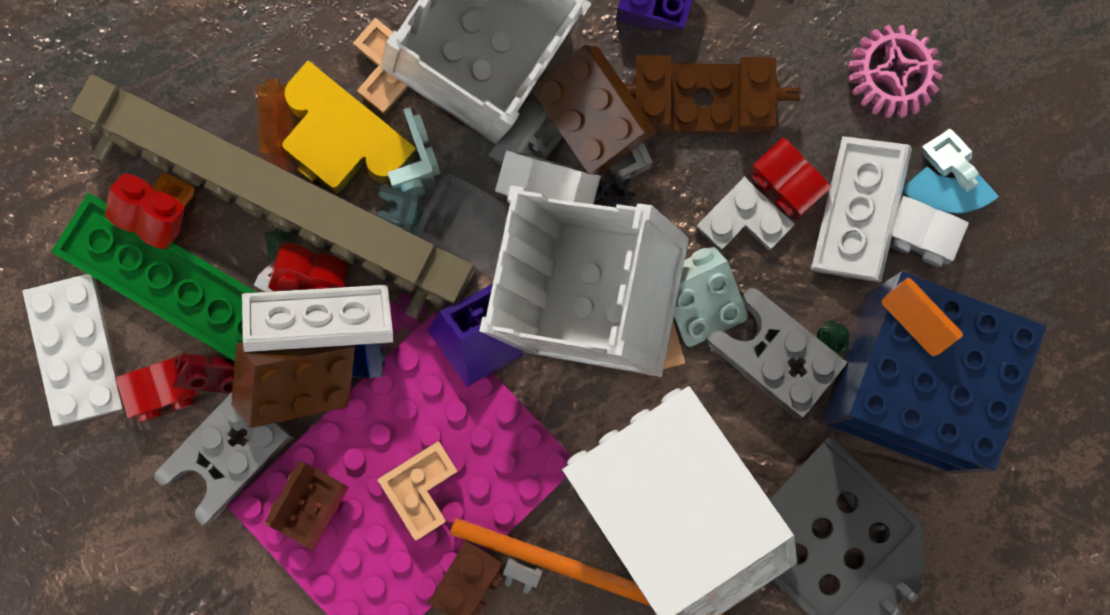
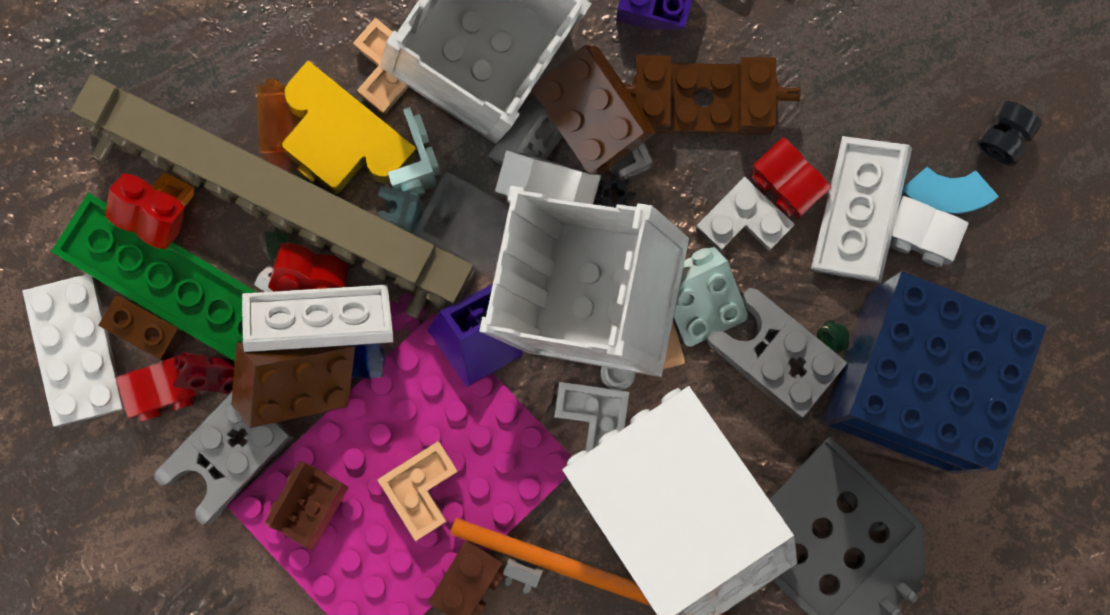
bright pink gear [848,25,943,118] -> none
orange slope [881,278,963,357] -> none
light aqua plate [922,129,979,192] -> none
none -> reddish brown brick [98,295,186,361]
none -> white plate [554,382,629,453]
none -> white plate [600,367,636,391]
none -> black wheel [976,101,1042,166]

